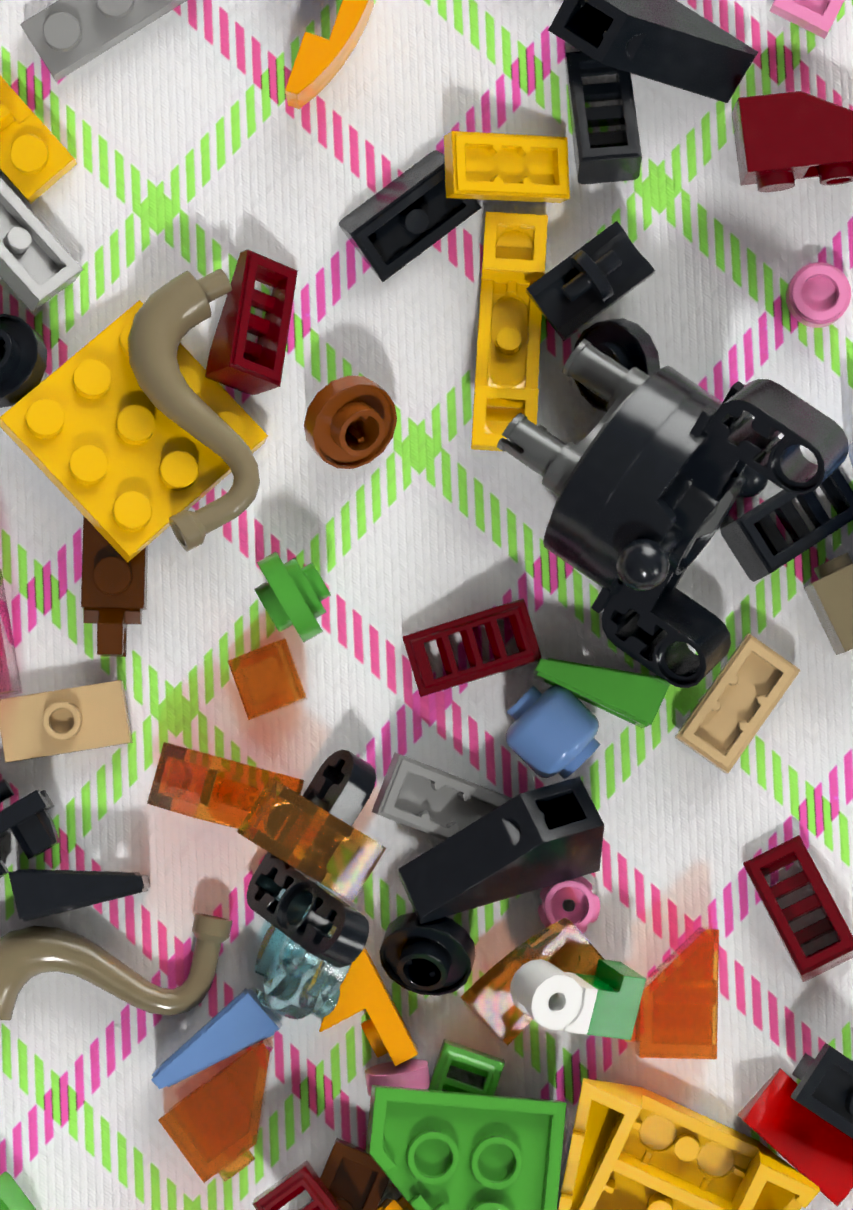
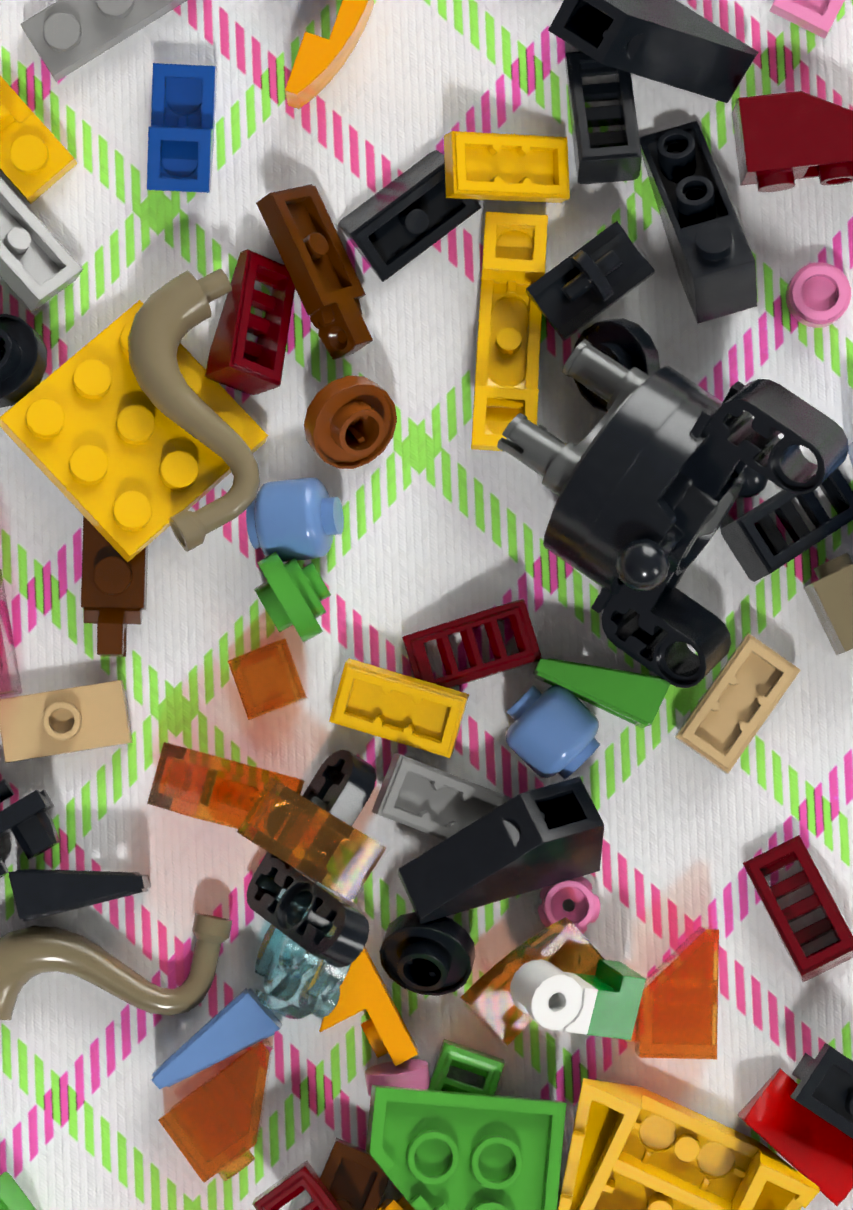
none -> blue slope [147,63,217,193]
none -> medium blue head [246,477,344,562]
none -> reddish brown hinge [256,184,373,360]
none -> yellow plate [329,658,469,758]
none -> black slope [639,121,757,324]

